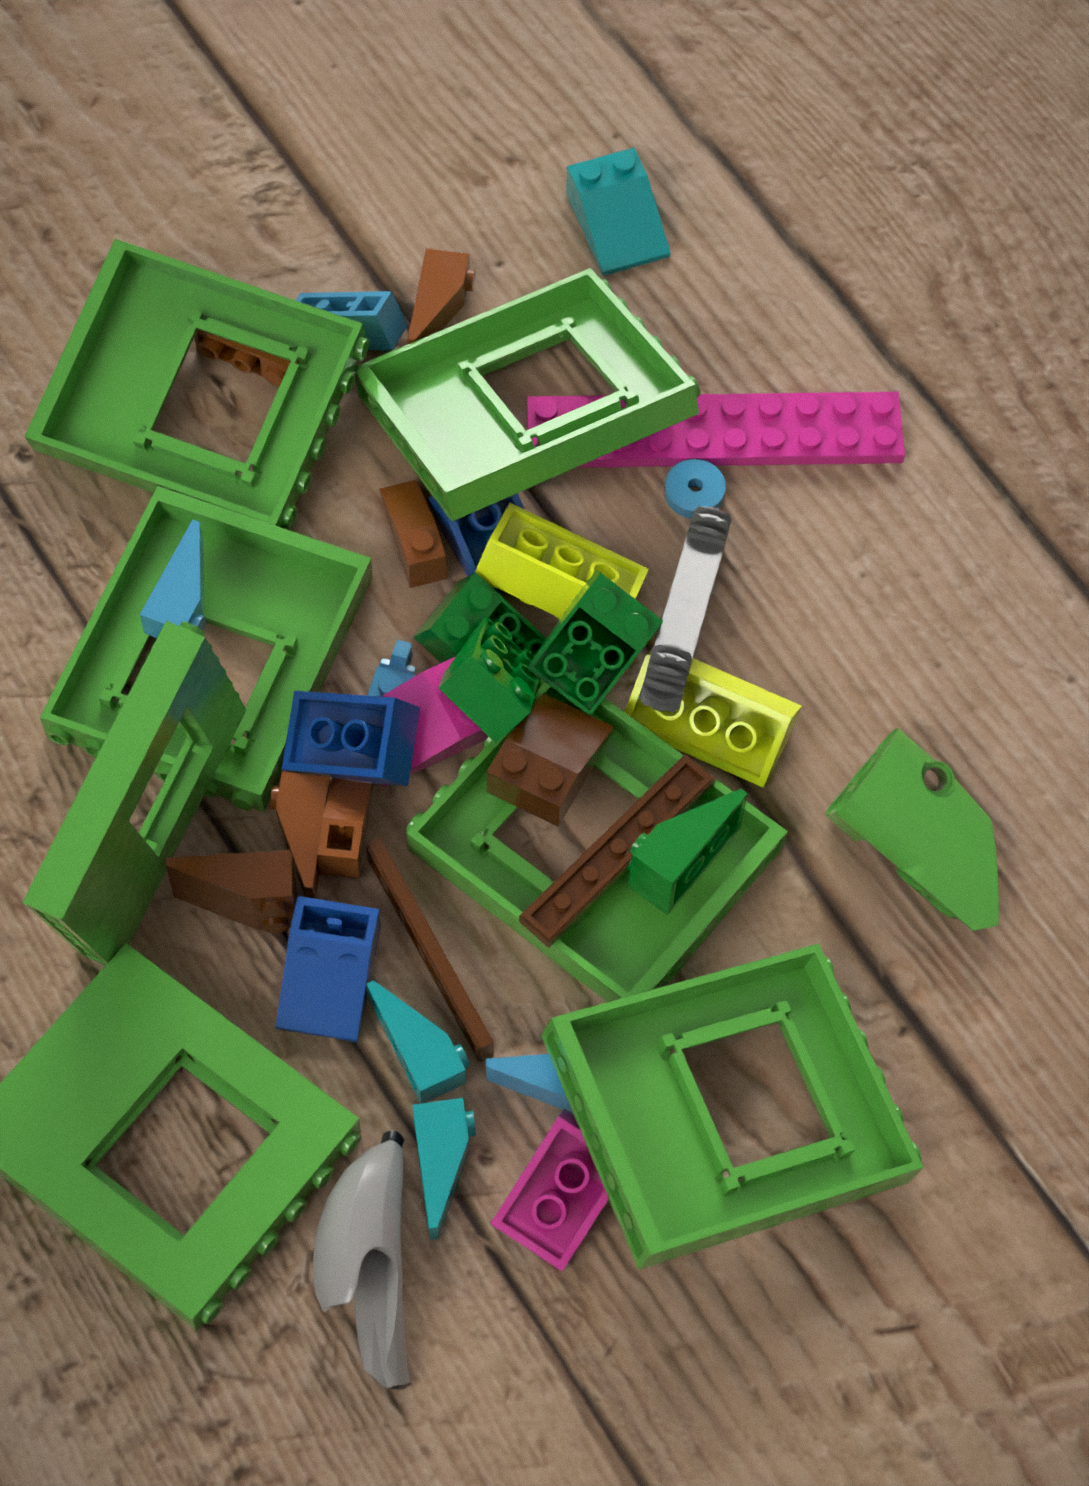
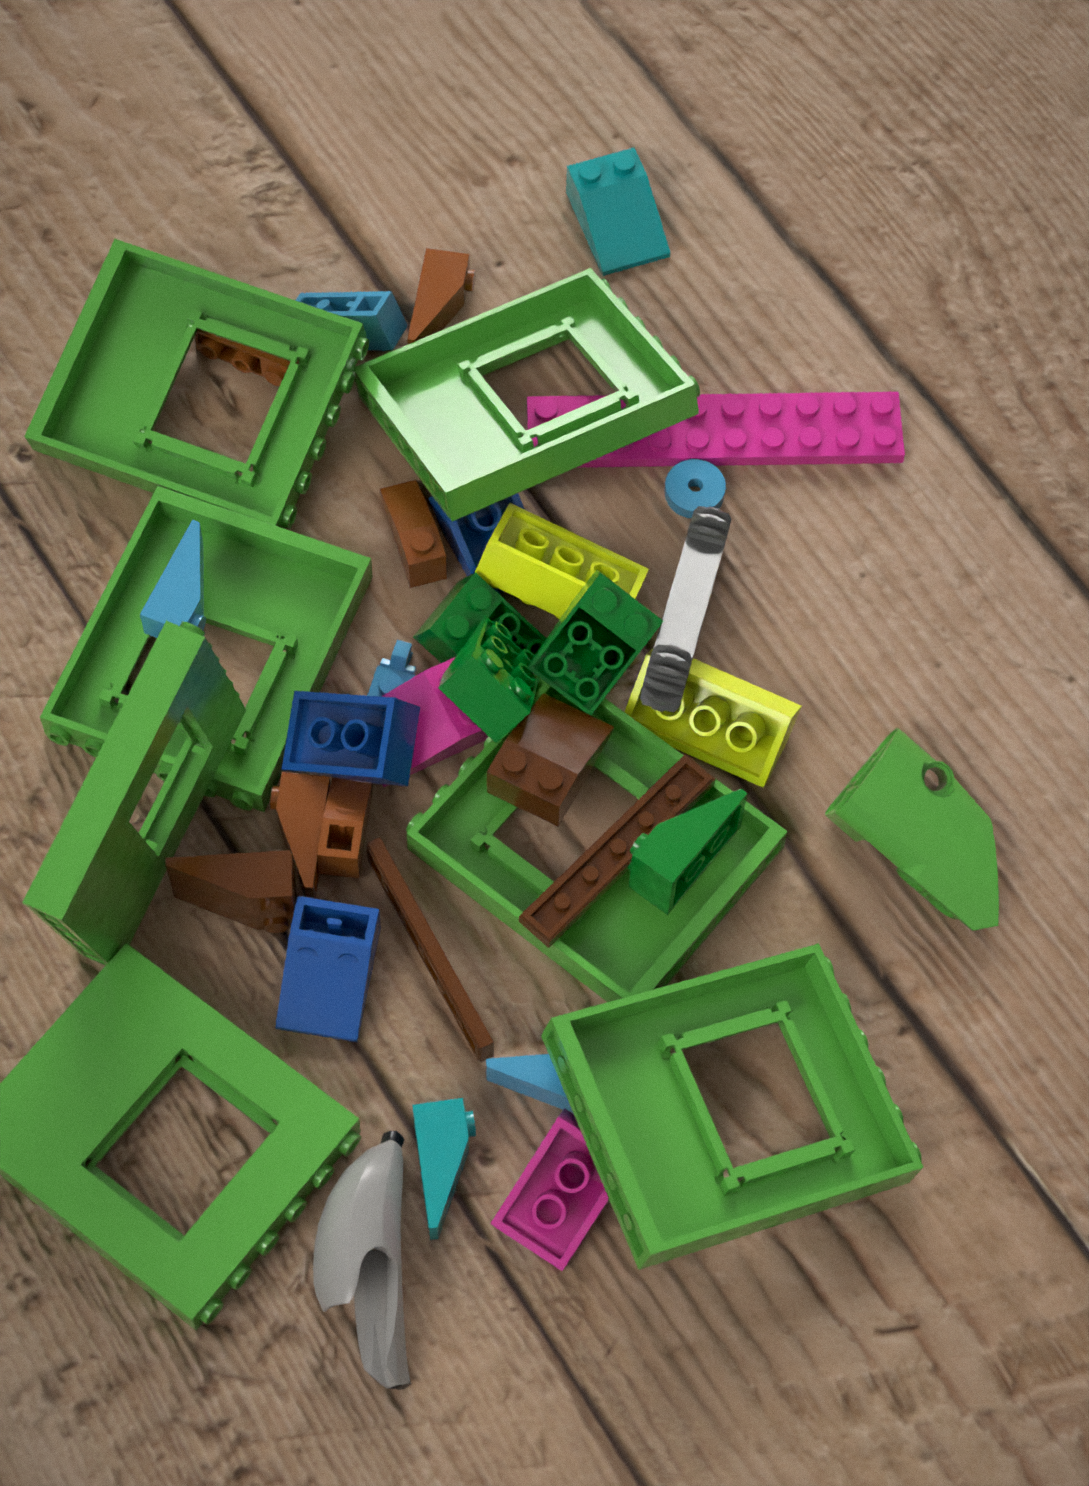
teal slope [366,980,470,1104] -> none

